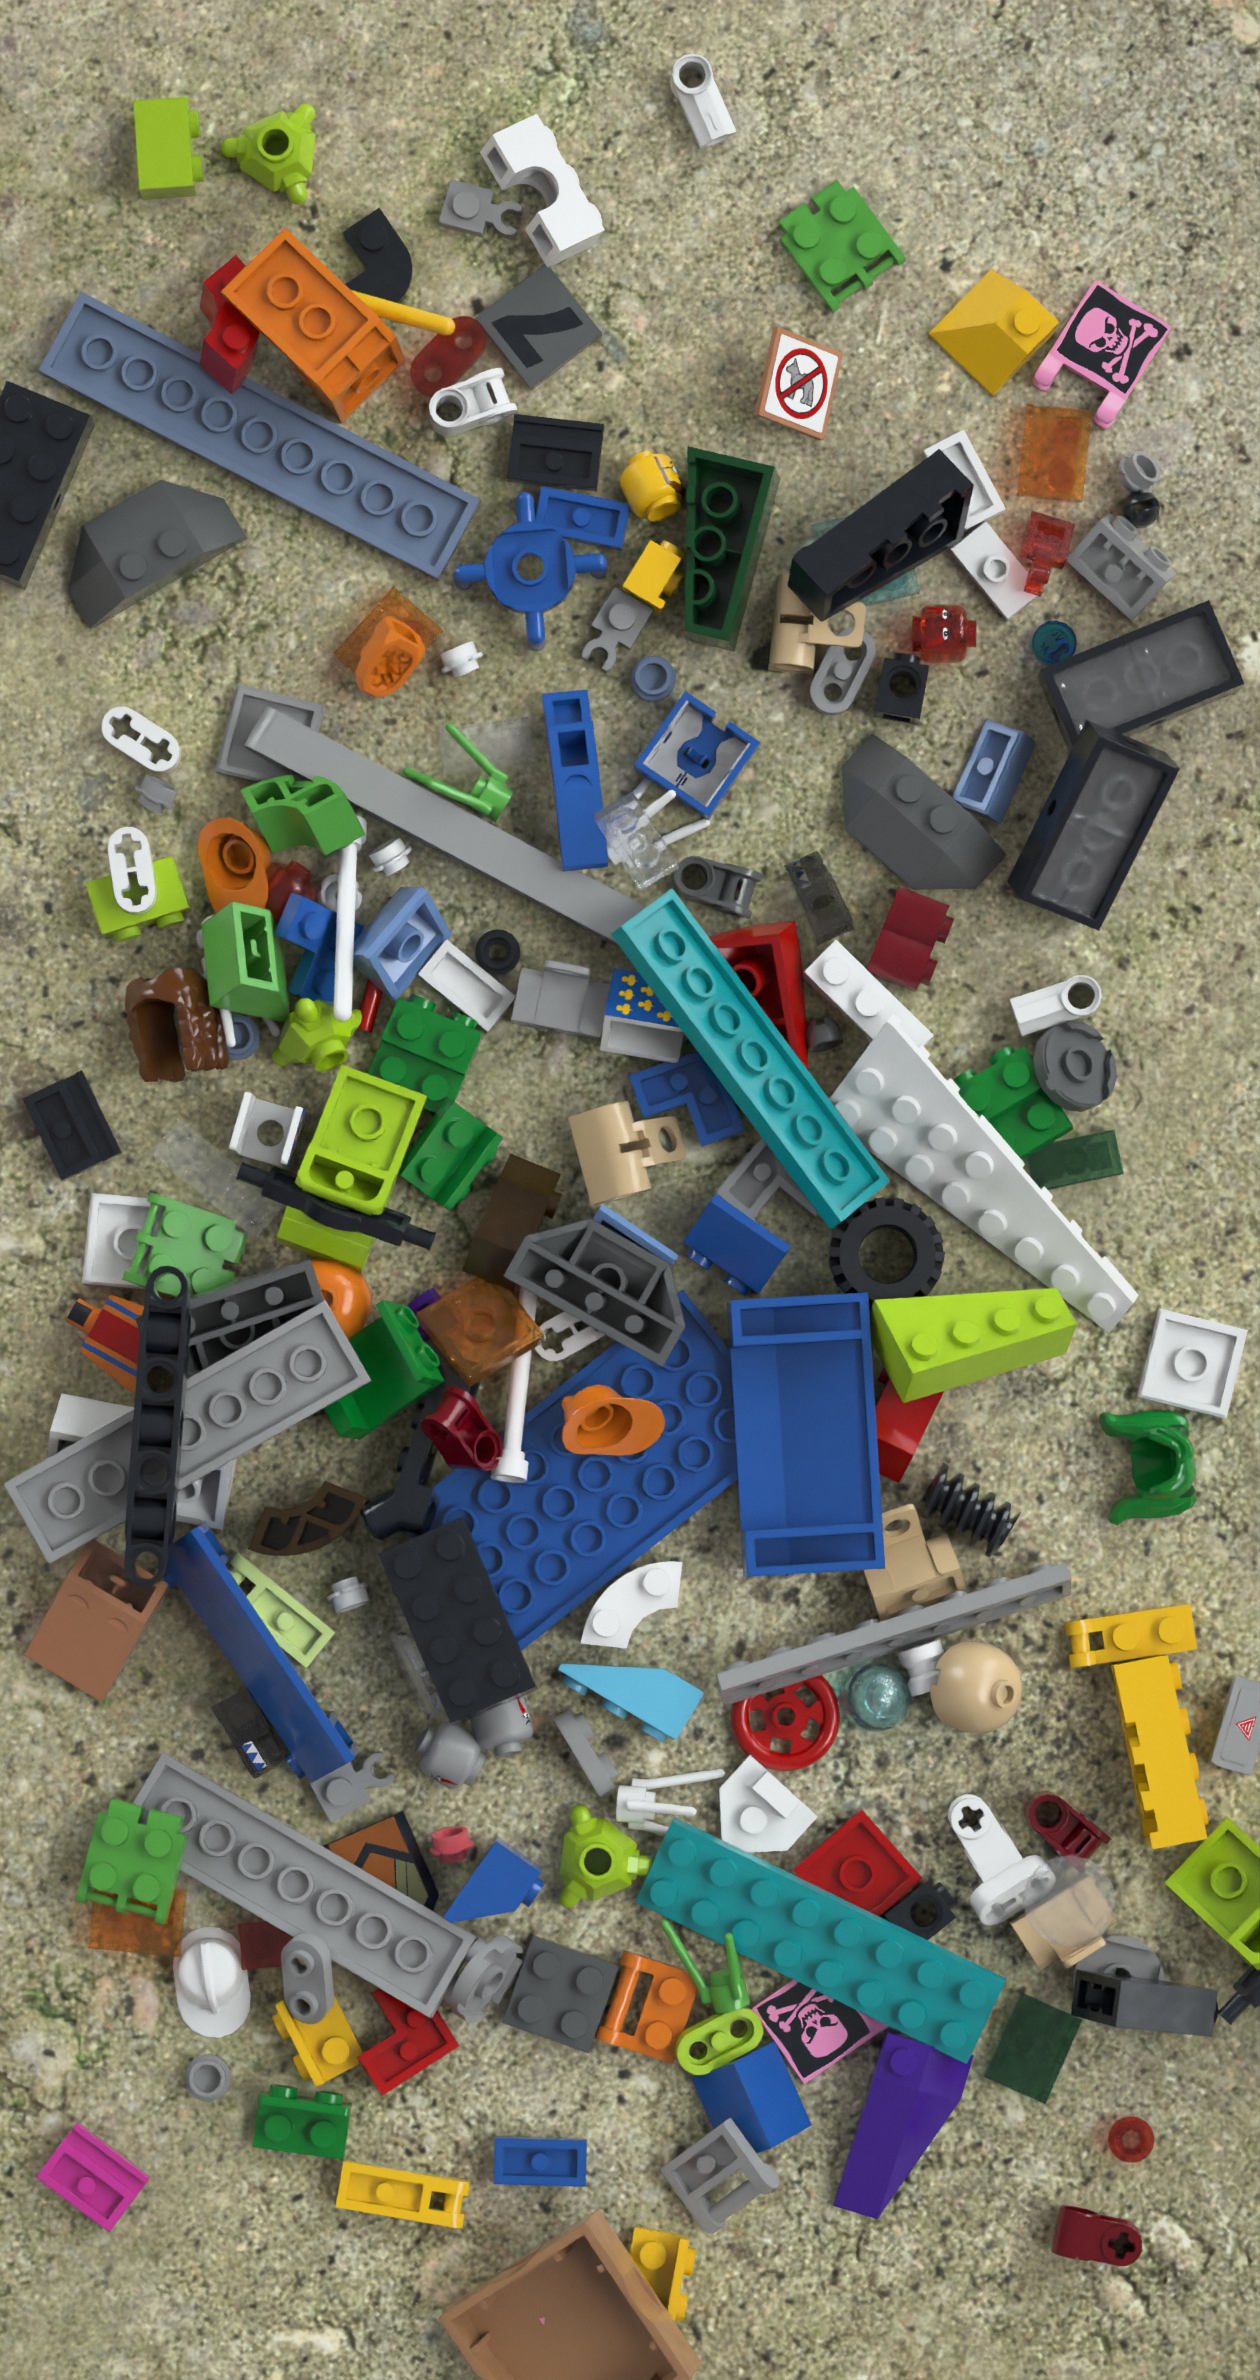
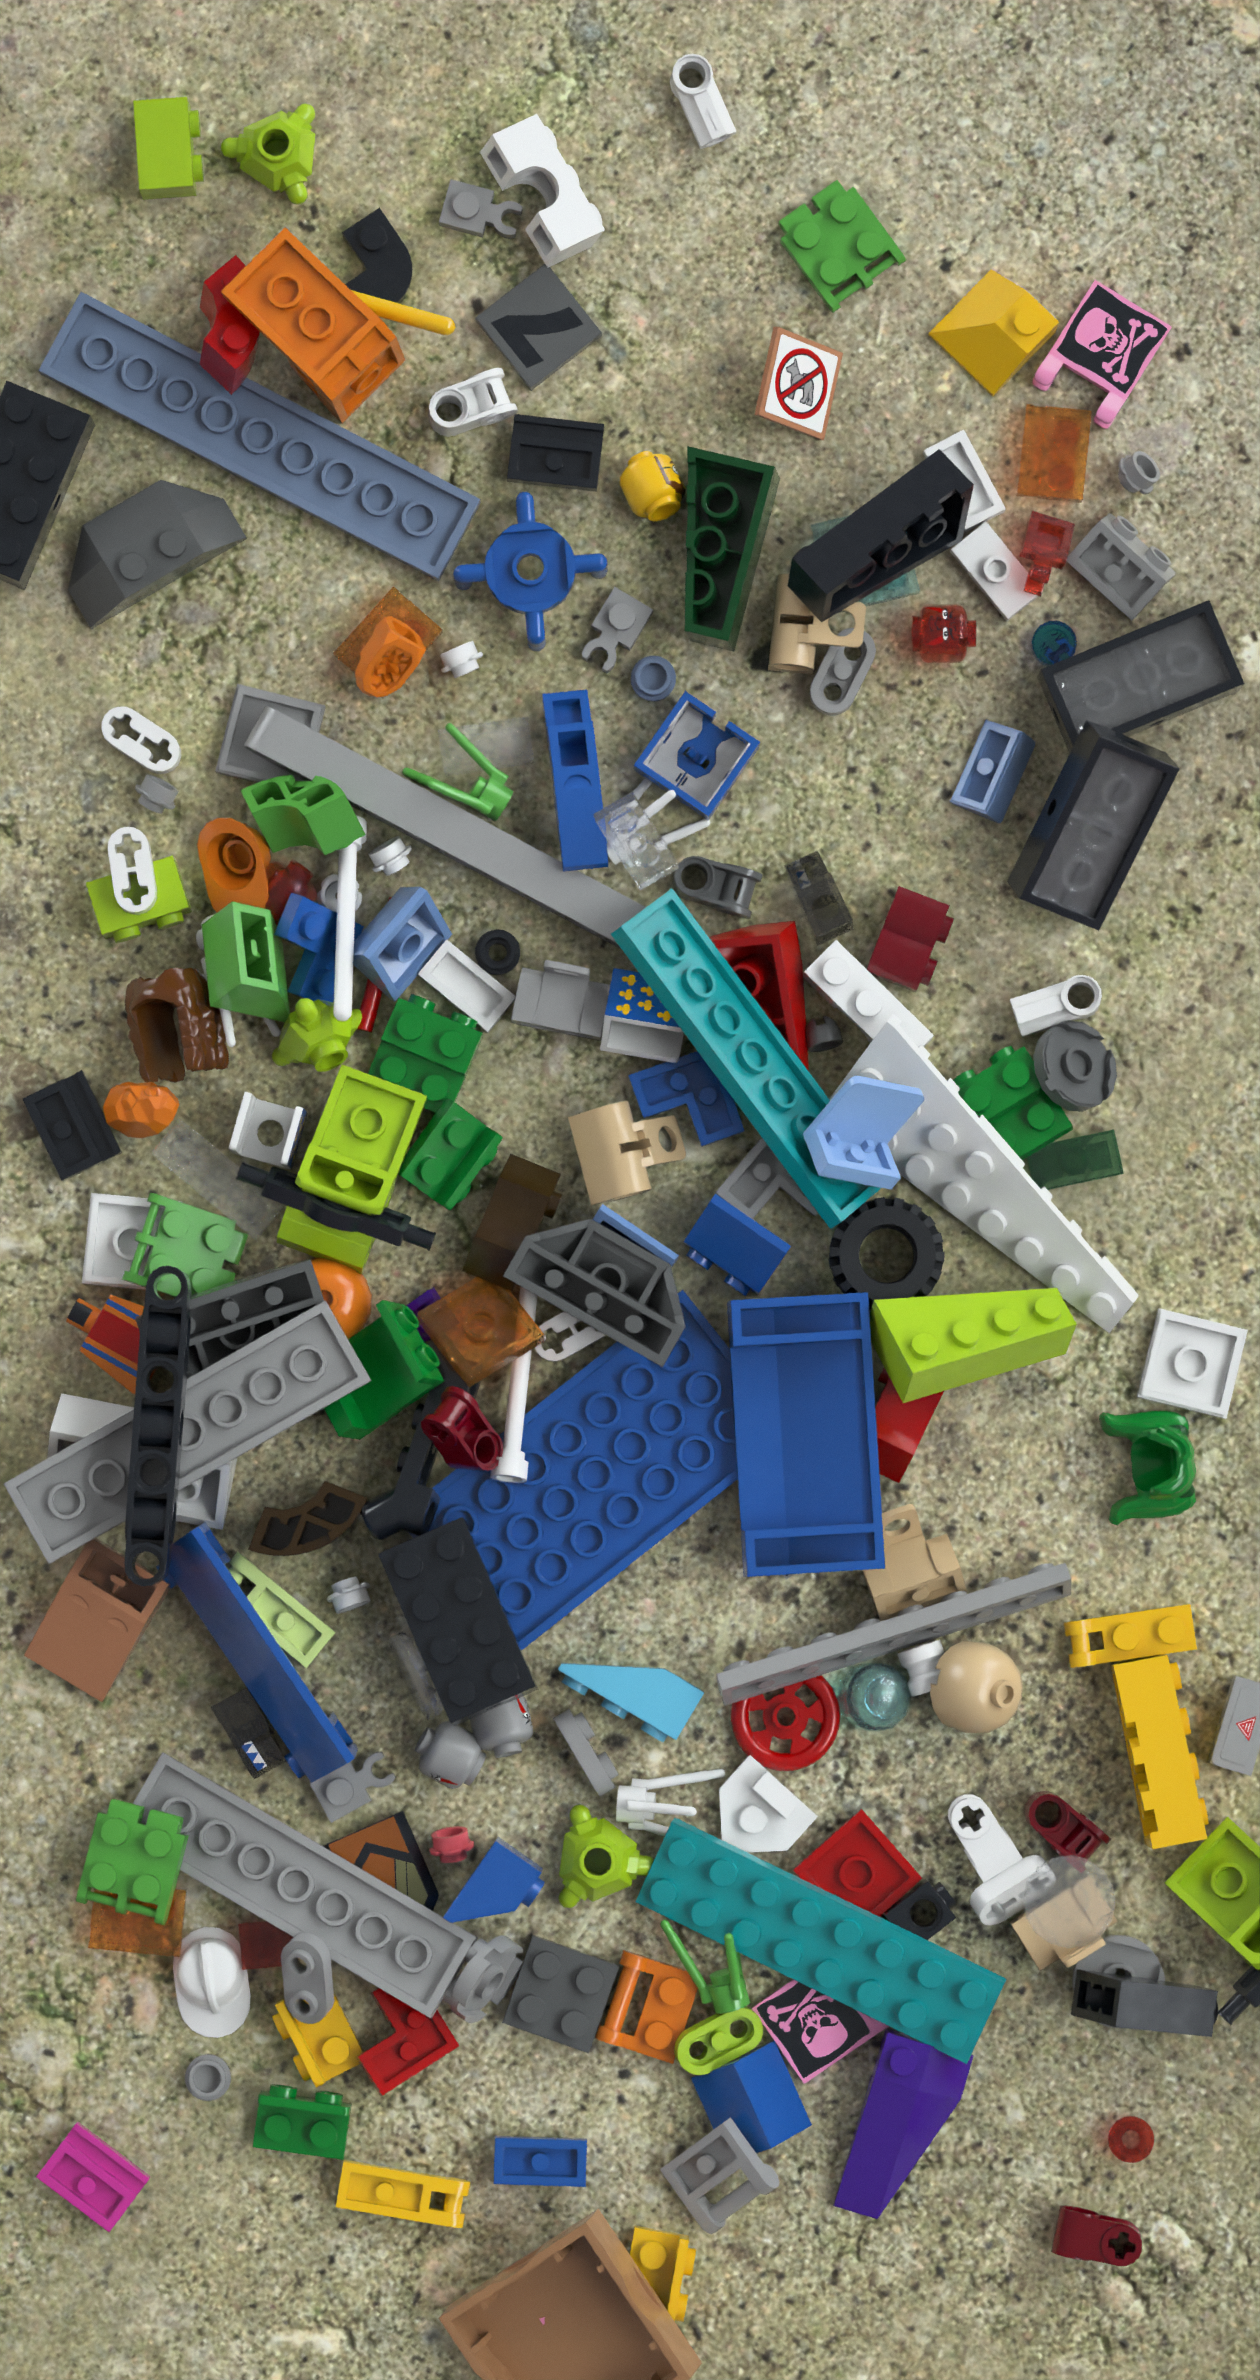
sand blue plate [225,1014,260,1060] -> none
clear red plate [410,316,487,397] -> none
blue plate [535,486,630,551] -> none
orange piece [561,1384,665,1456] -> none
white brick [581,1561,682,1648] -> none
yellow brick [622,540,686,616] -> none
dark grey wedge [841,734,1007,890] -> none
black brick [874,653,929,725] -> none
black piece [919,1463,1021,1557] -> none
clear green plate [984,1992,1082,2104] -> none
black hinge [1122,490,1160,528] -> none
none -> orange rock [103,1082,180,1138]
none -> light blue bracket [803,1076,924,1190]

